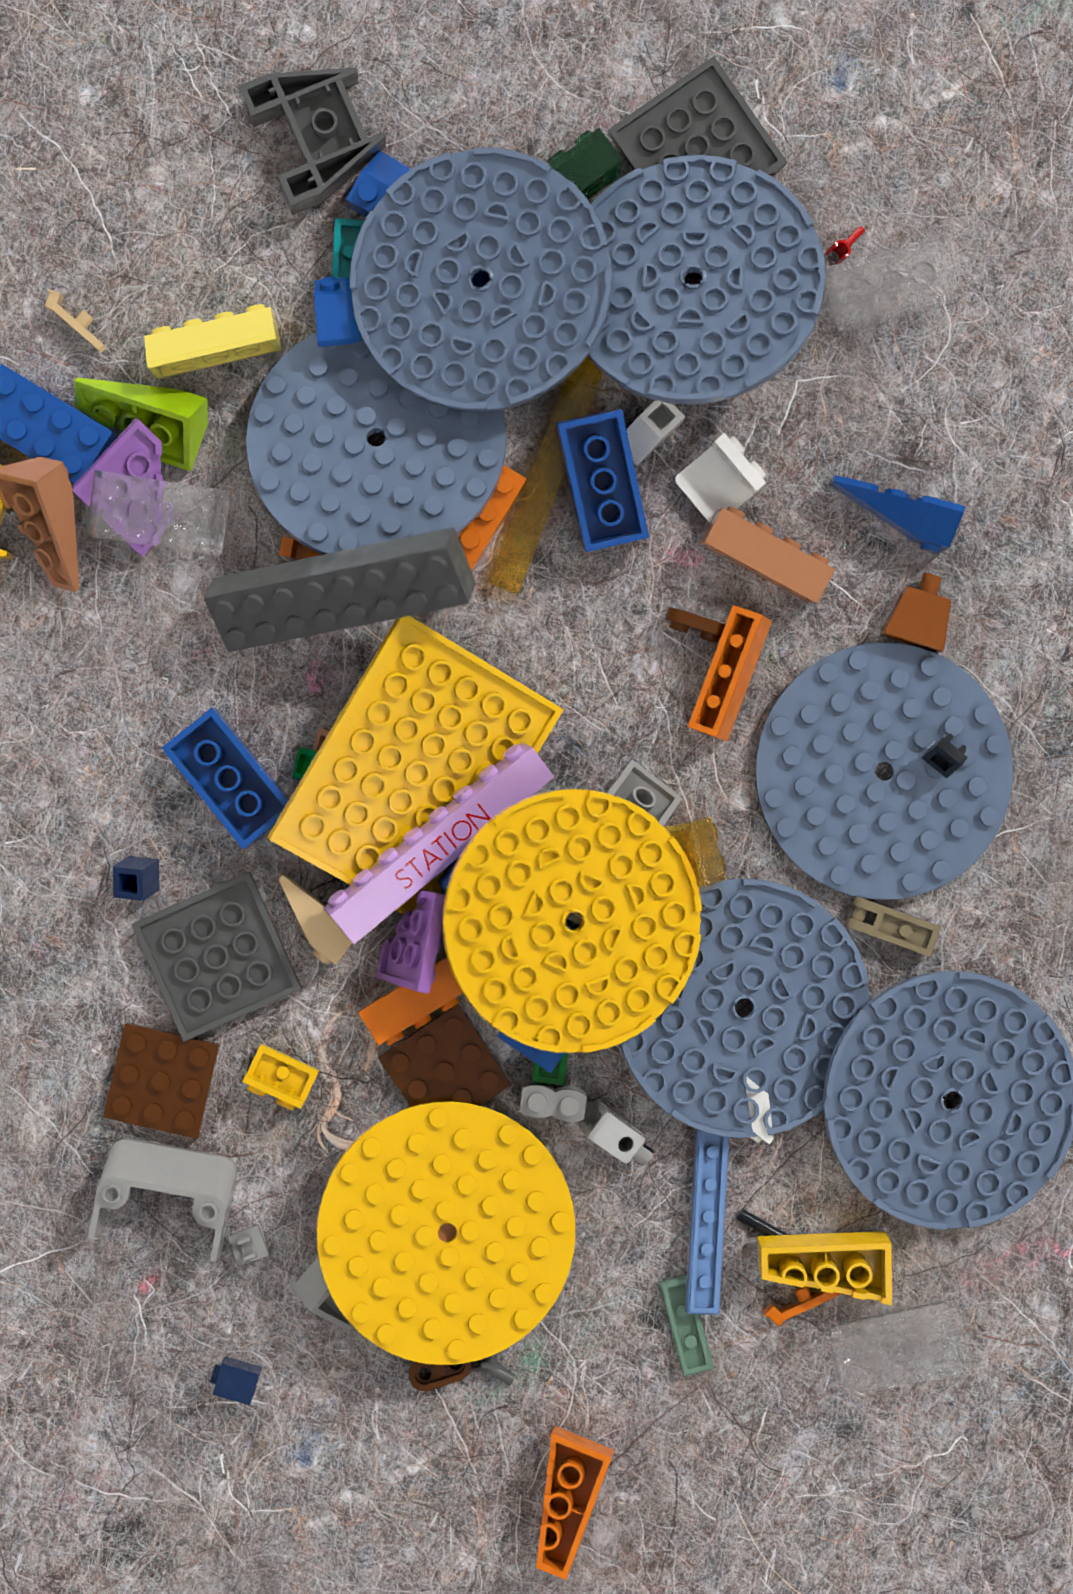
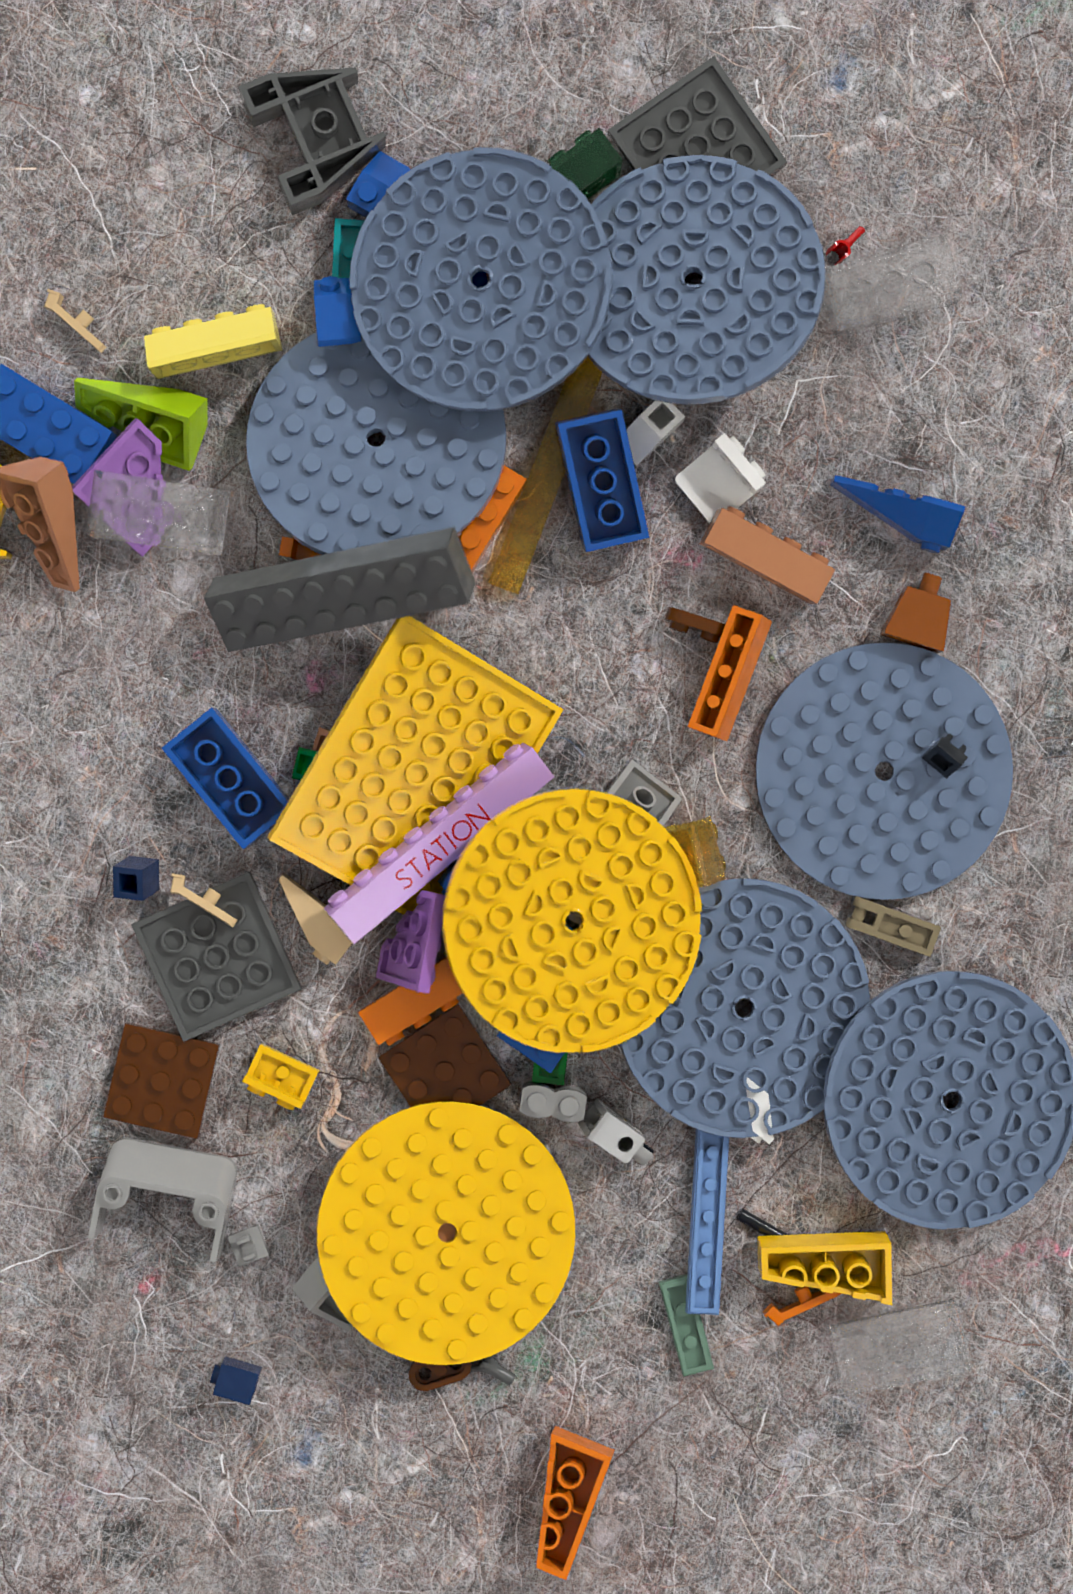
none -> tan piece [170,873,237,927]

